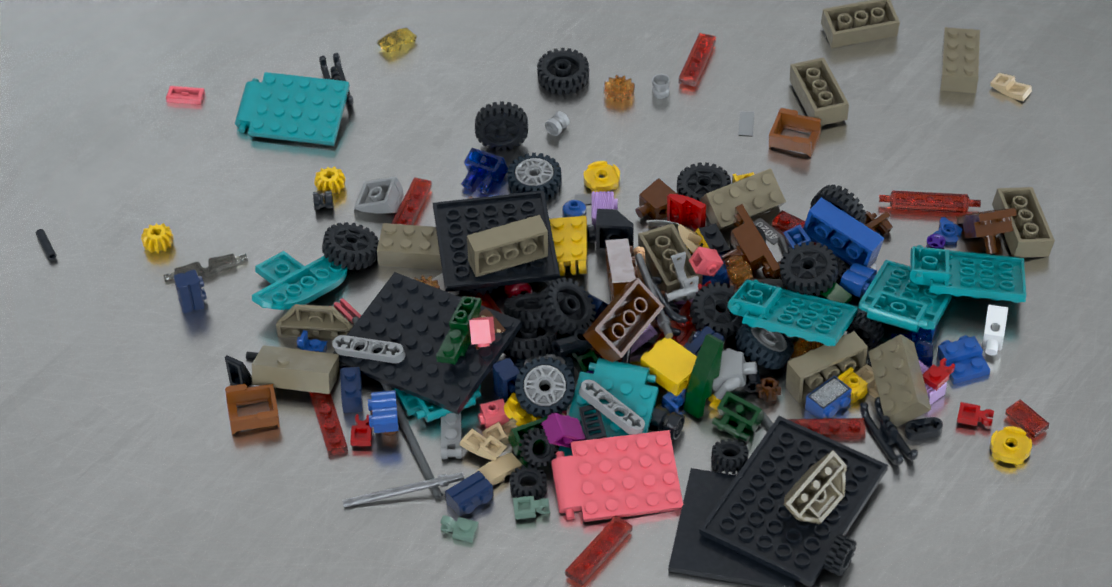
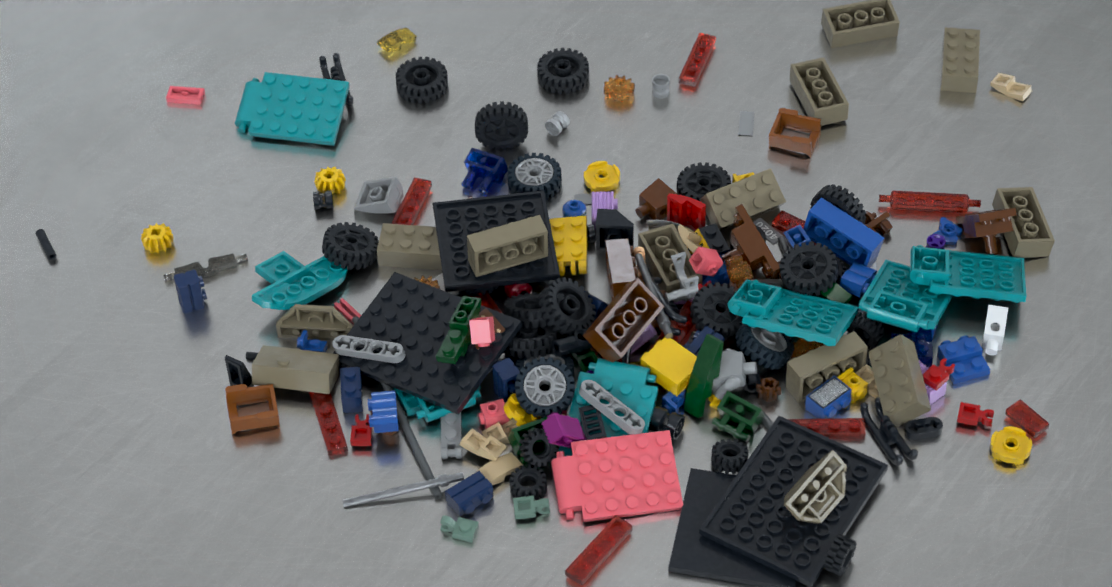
none -> black wheel [396,57,448,103]

